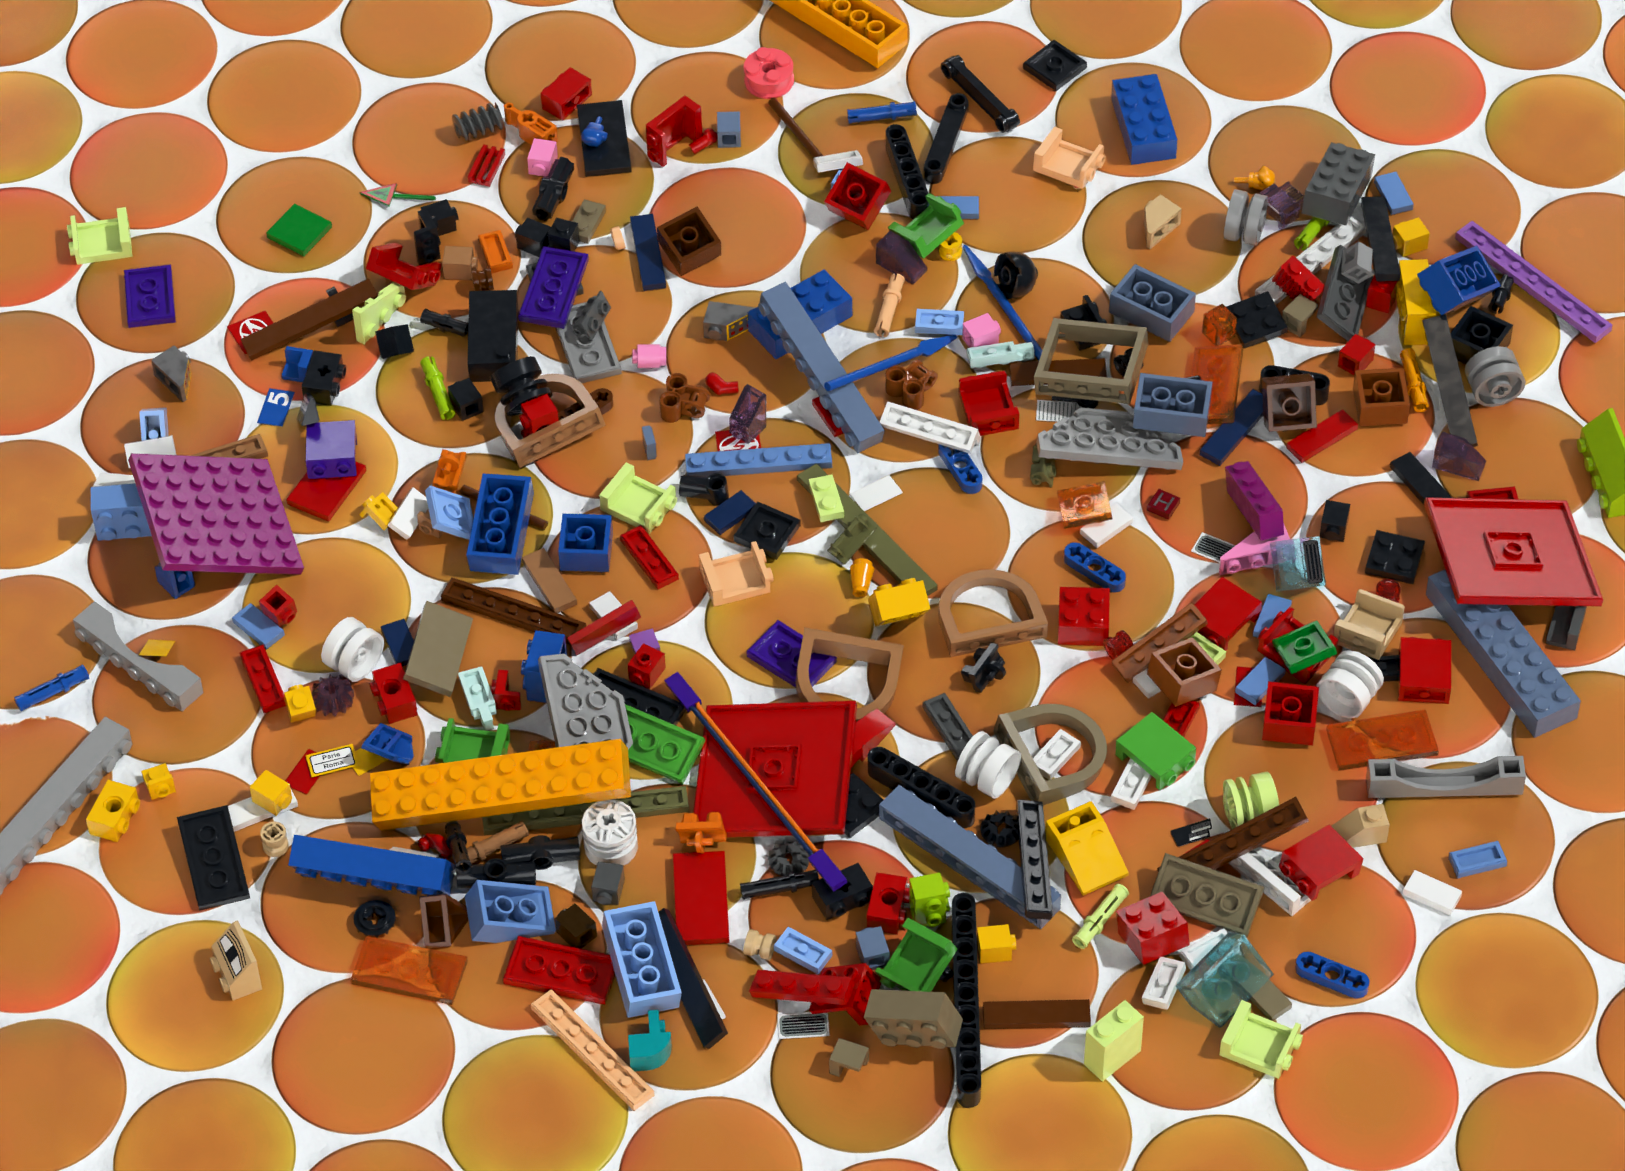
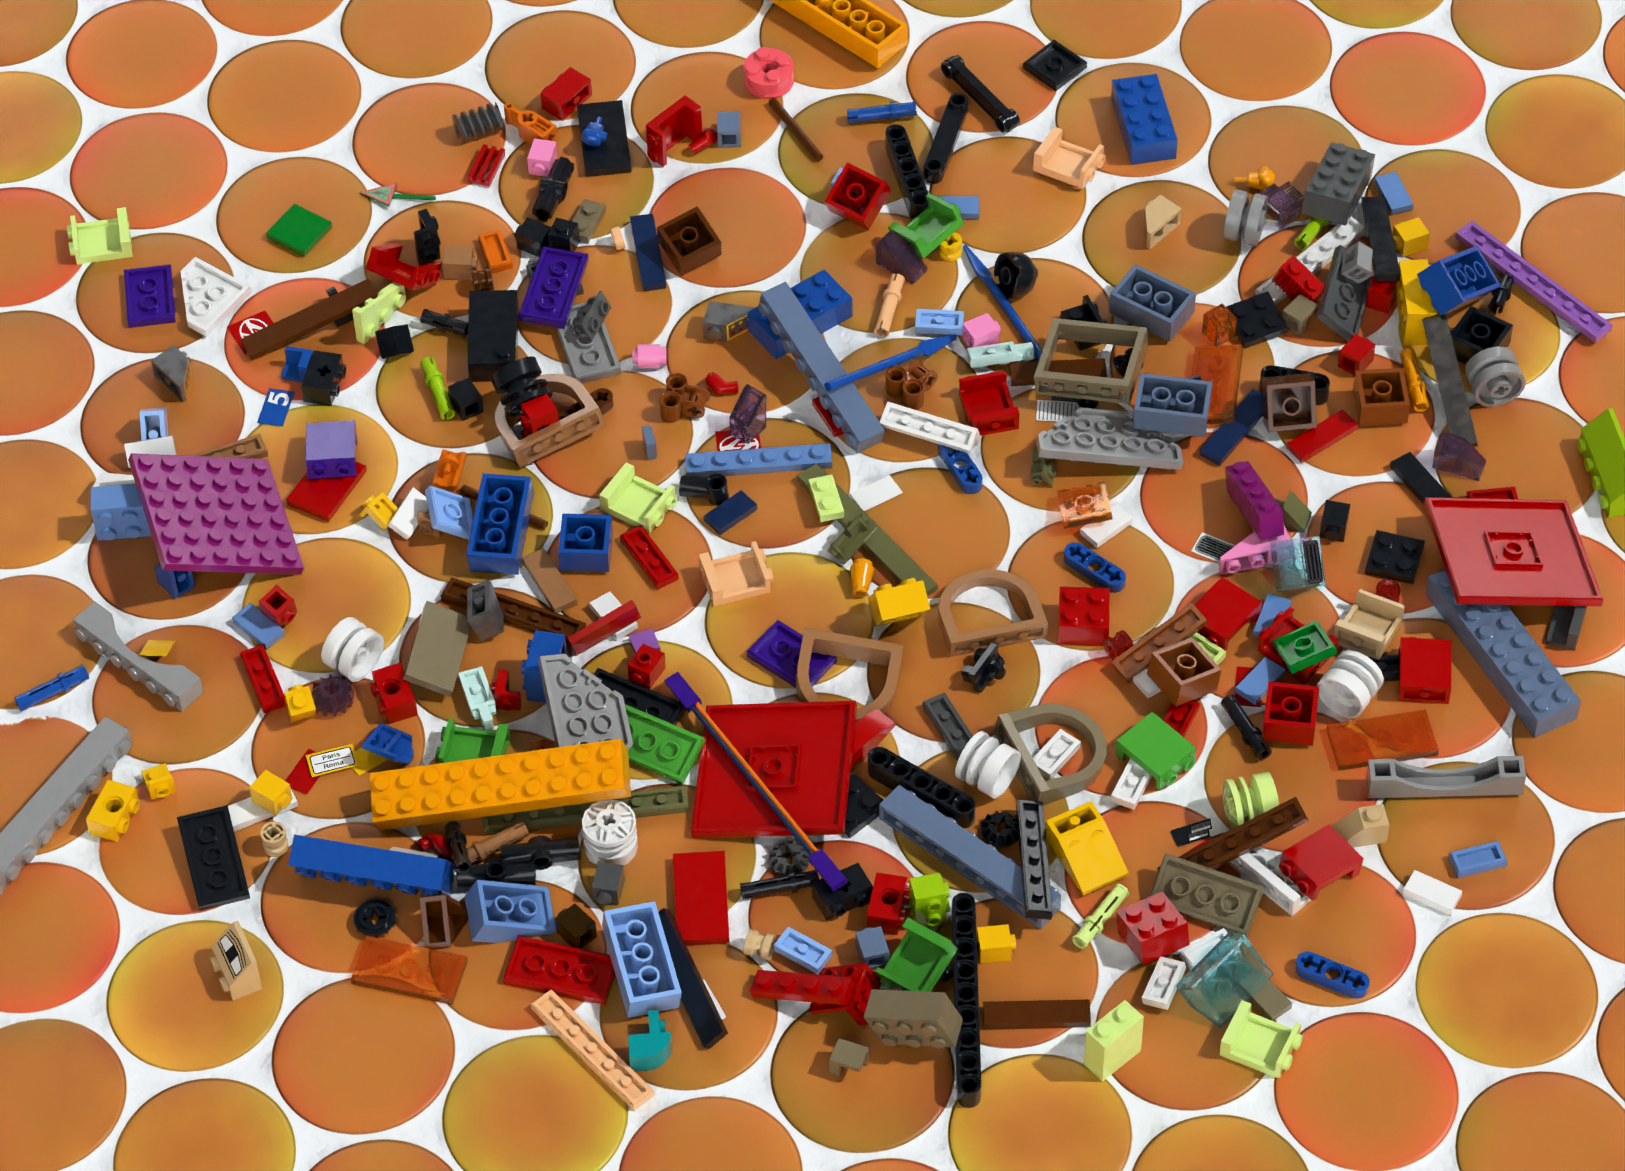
black slope [297,392,320,426] -> none
dark blue tile [381,619,414,667] -> none
black brick [421,199,459,236] -> none
orange hips [675,812,727,853] -> none
black plate [733,502,801,560] -> none
sticker [777,1012,830,1039] -> none
white tile [813,150,863,172] -> none
dark red tile [1147,489,1180,520] -> none
none -> white plate [180,257,251,337]
none -> flat silver slope [467,580,504,641]
none -> black pin [1221,694,1272,760]
none -> olive slope [1275,491,1312,533]

